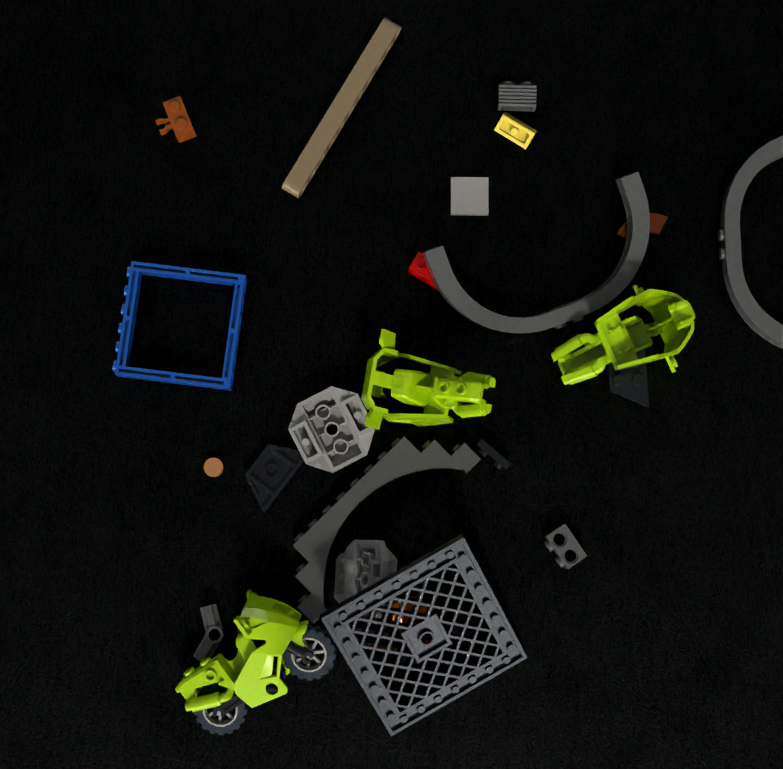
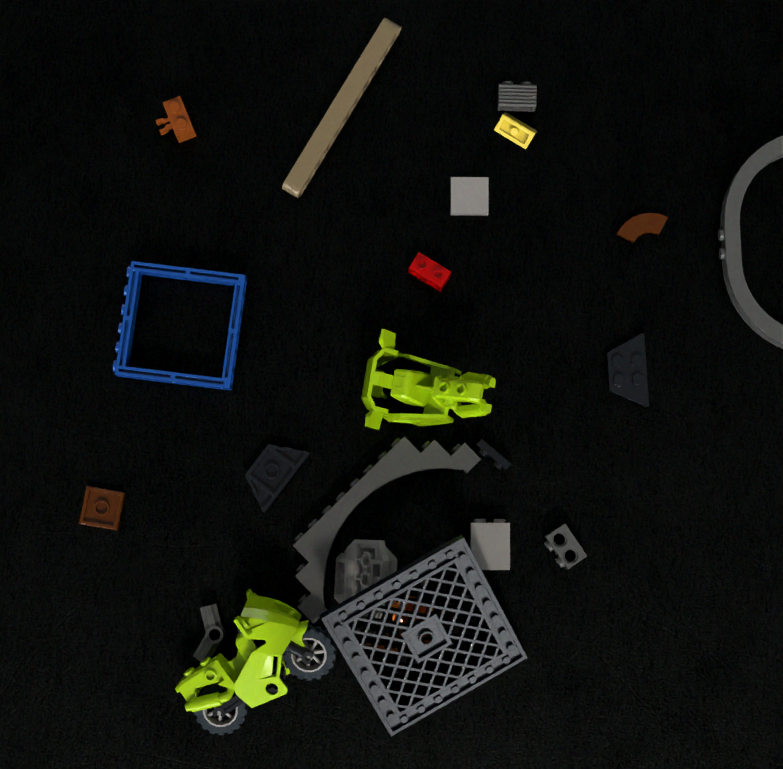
medium nougat tile [204,458,224,477] -> none
light grey piece [288,386,375,473] -> none
dark grey arch [422,172,650,333] -> none
lime piece [551,285,695,385] -> none
none -> reddish brown tile [79,486,125,531]
none -> light grey brick [470,519,510,570]

